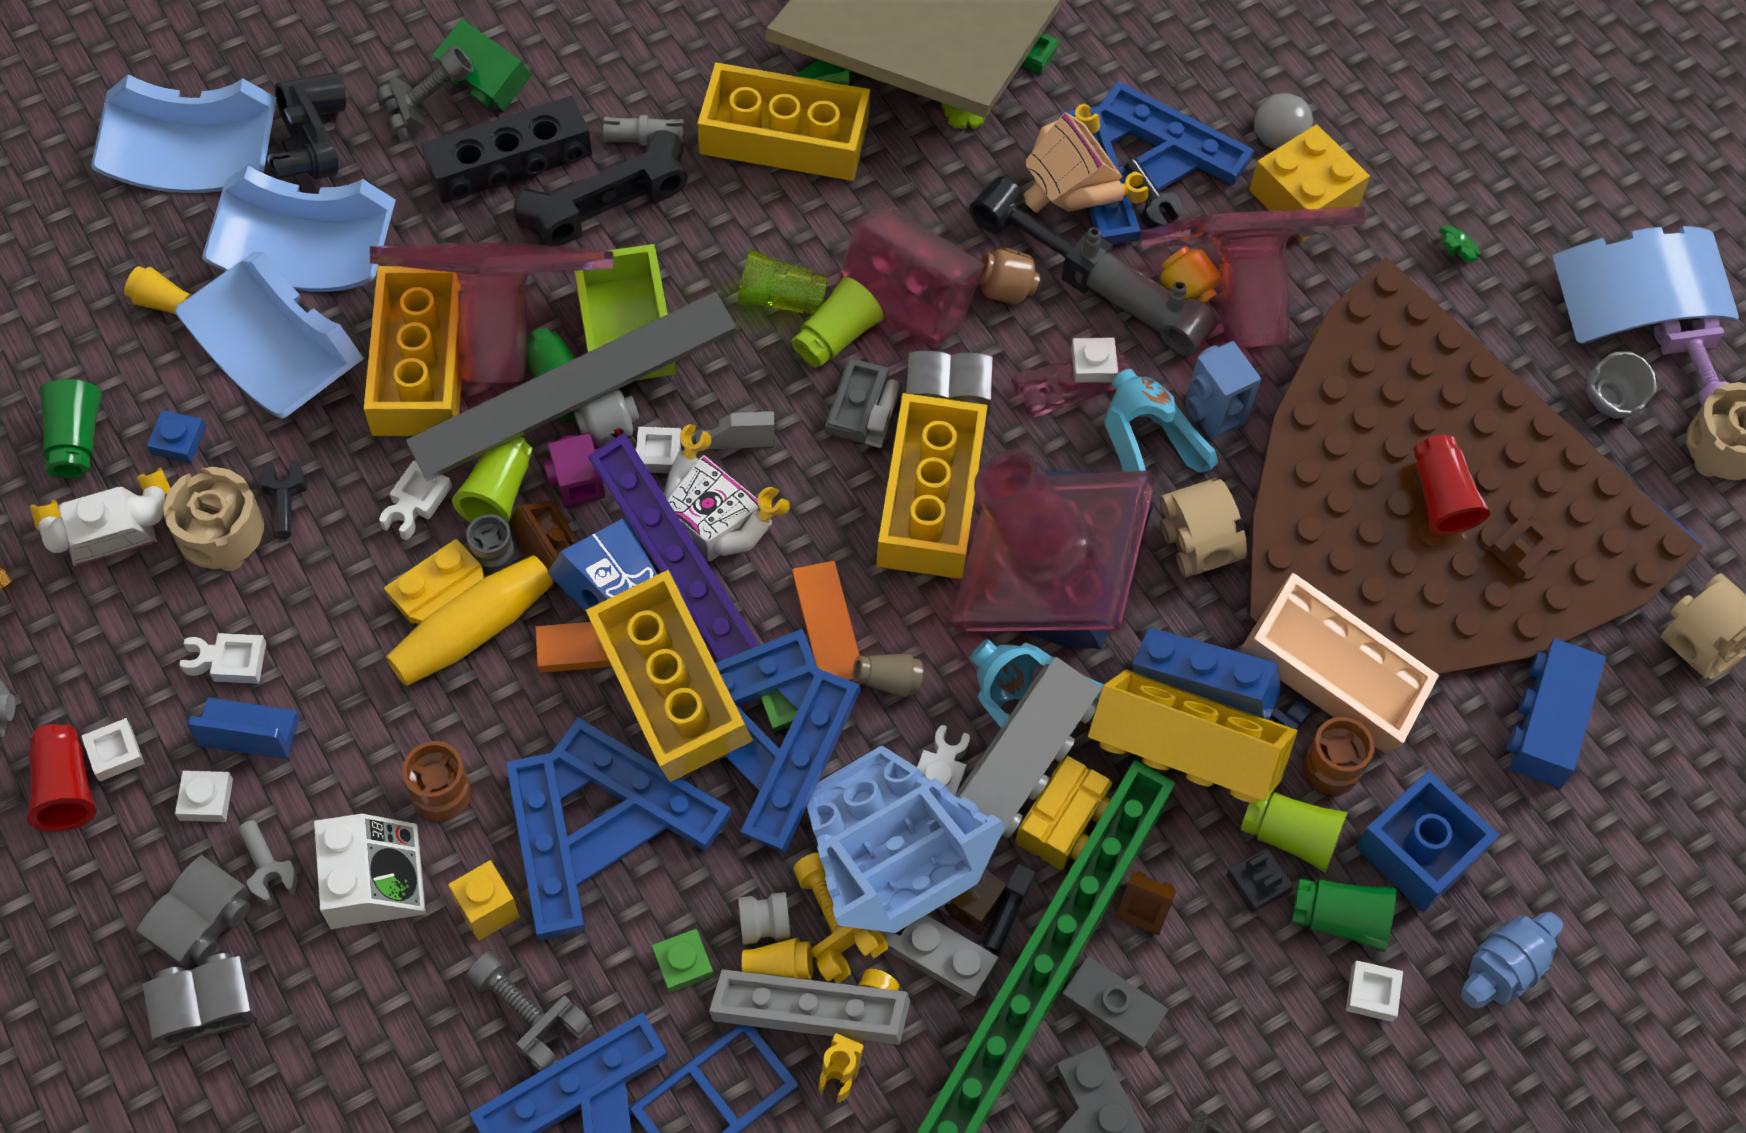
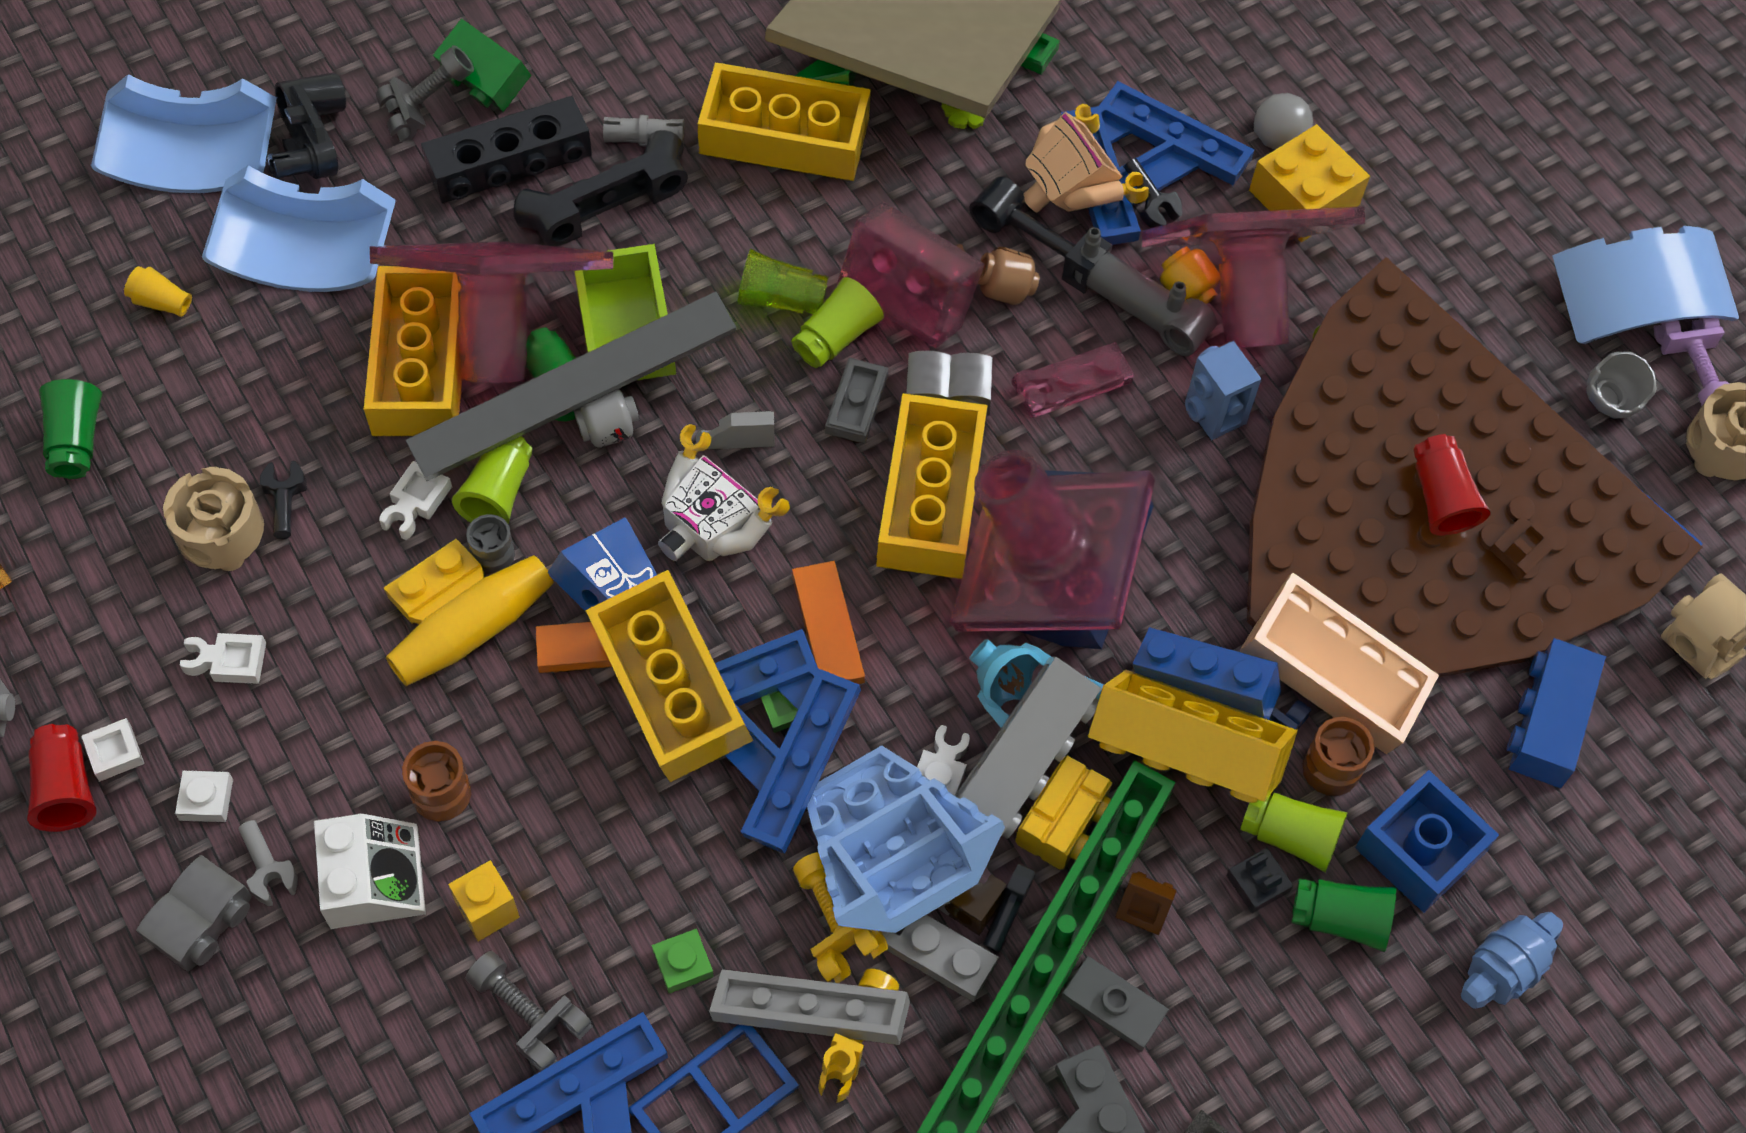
white torso [30,467,170,566] -> none
flat silver brick [142,953,258,1048] -> none
blue plate [146,410,206,463] -> none
light blue panel [175,252,364,419] -> none
blue panel [187,697,300,759] -> none
blue plate [506,717,731,941] -> none
reddish brown slope [508,500,579,590] -> none
magenta brick [543,433,605,508] -> none
dark purple tile [587,433,760,662] -> none
white plate [636,427,681,473] -> none
light grey wheel [738,892,790,945] -> none
yellow cone [742,937,813,980] -> none
dark tan cone [853,653,923,698] -> none
light grey bar [865,379,902,448] -> none
white plate [1071,338,1118,383] -> none
medium azure piece [1104,369,1218,489] -> none
tan brick [1160,477,1247,578] -> none
white plate [1346,960,1403,1022] -> none
green plant [1438,225,1481,263] -> none

